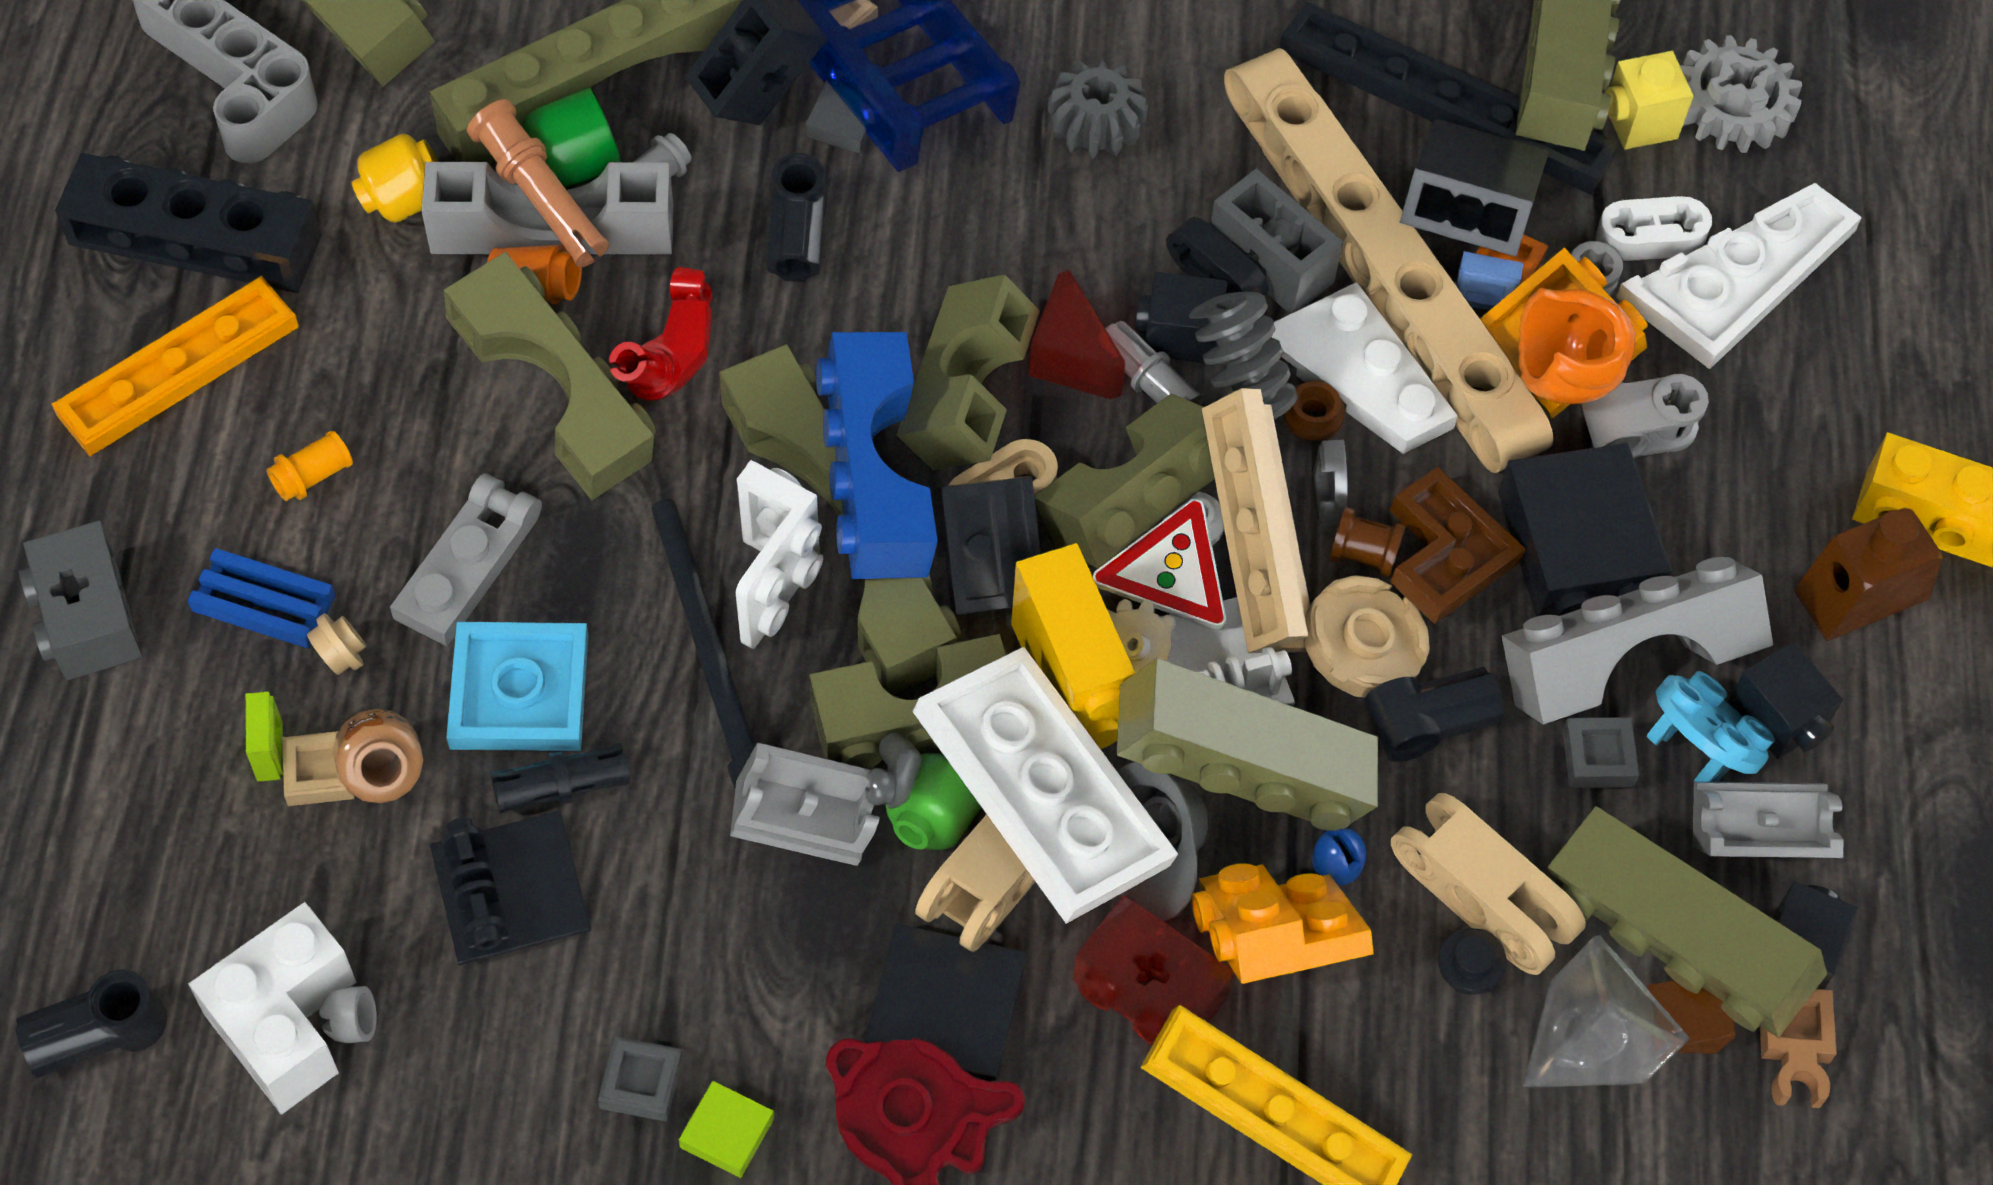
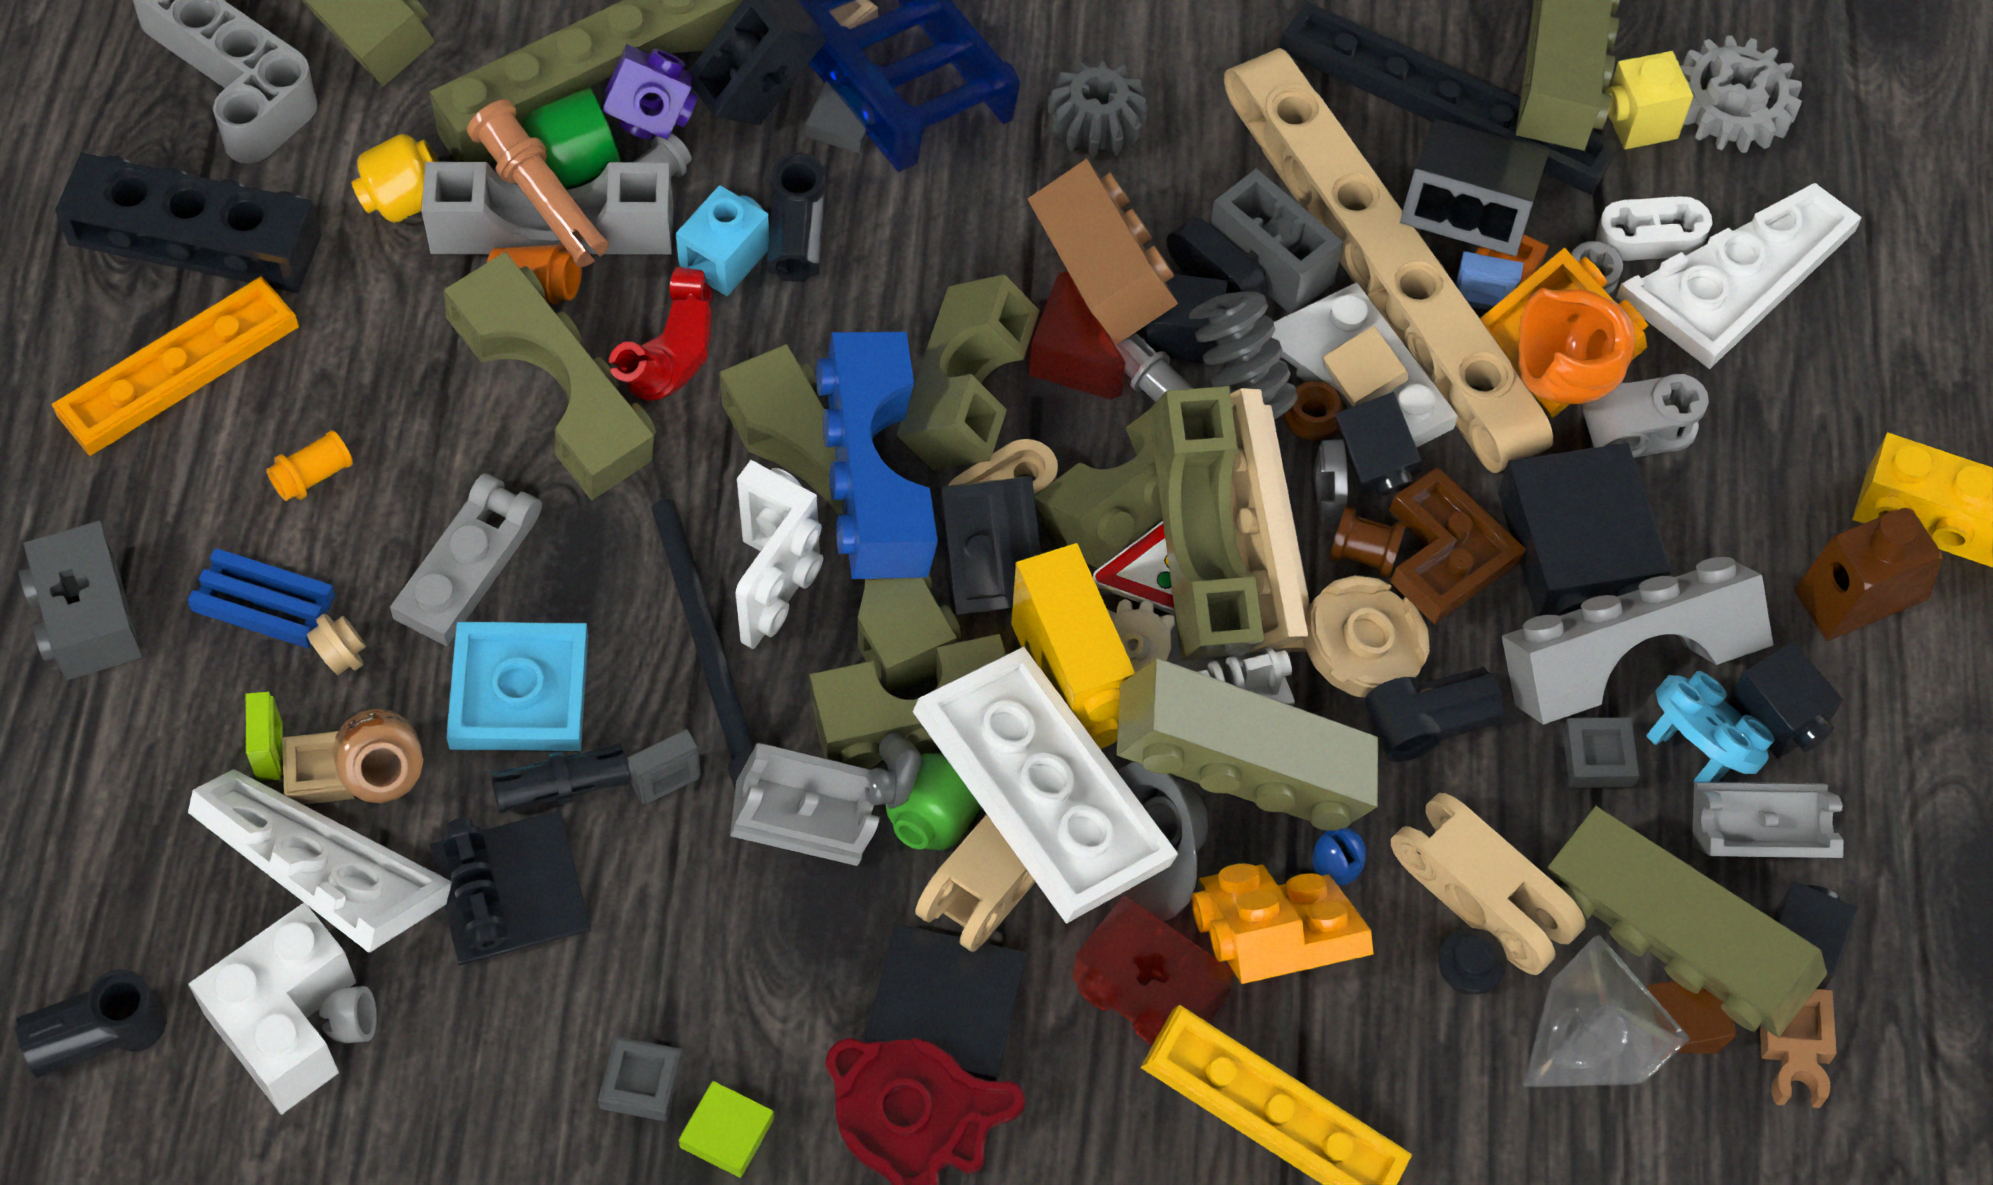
none -> white wing [188,769,452,953]
none -> brick [601,44,698,140]
none -> dark grey tile [627,729,701,804]
none -> medium azure brick [676,185,769,297]
none -> medium nougat brick [1027,158,1178,344]
none -> olive arch [1148,386,1264,661]
none -> tan tile [1322,326,1409,407]
none -> black brick [1335,392,1421,496]

